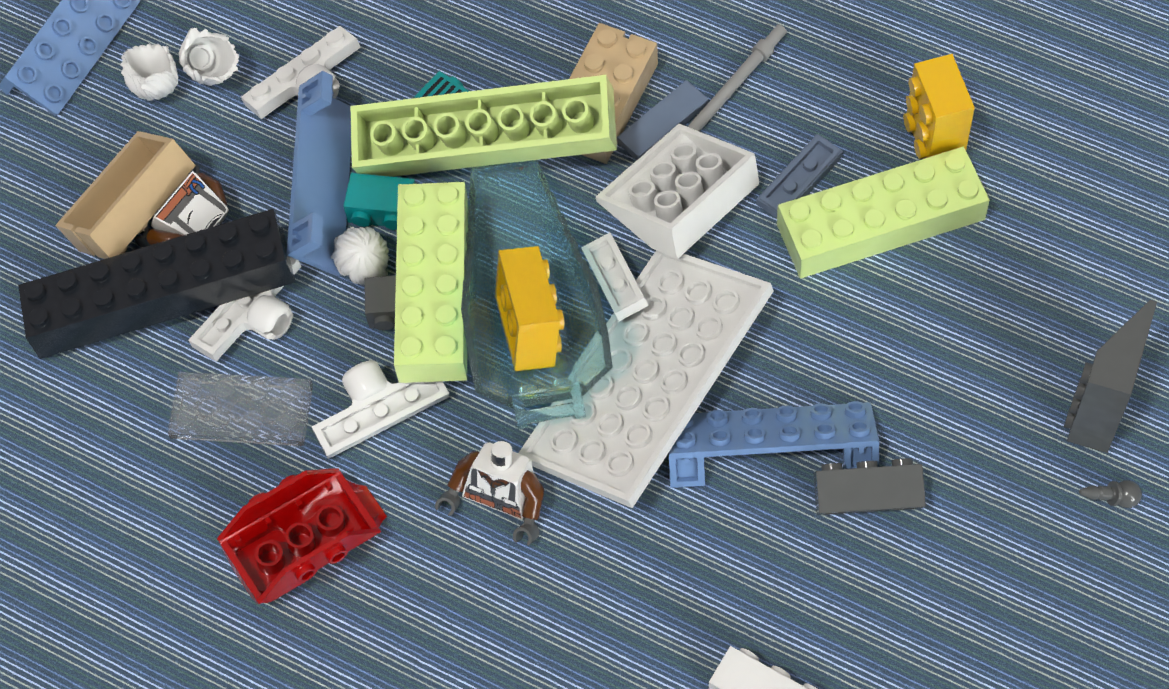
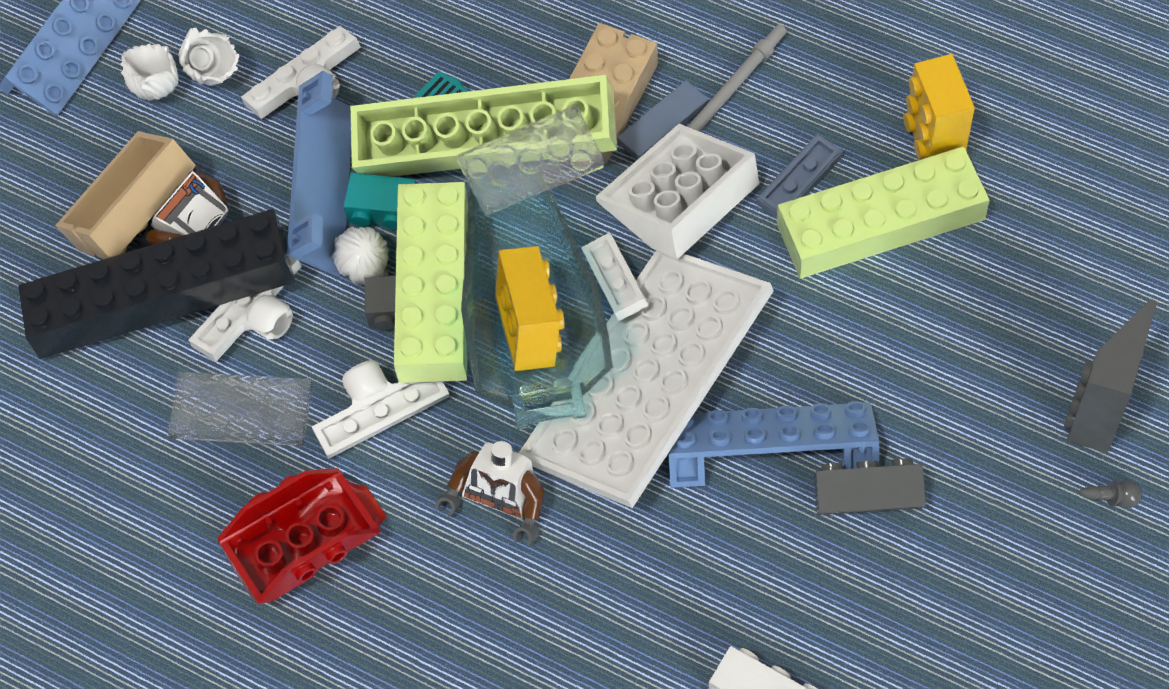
none -> clear plate [456,104,605,216]

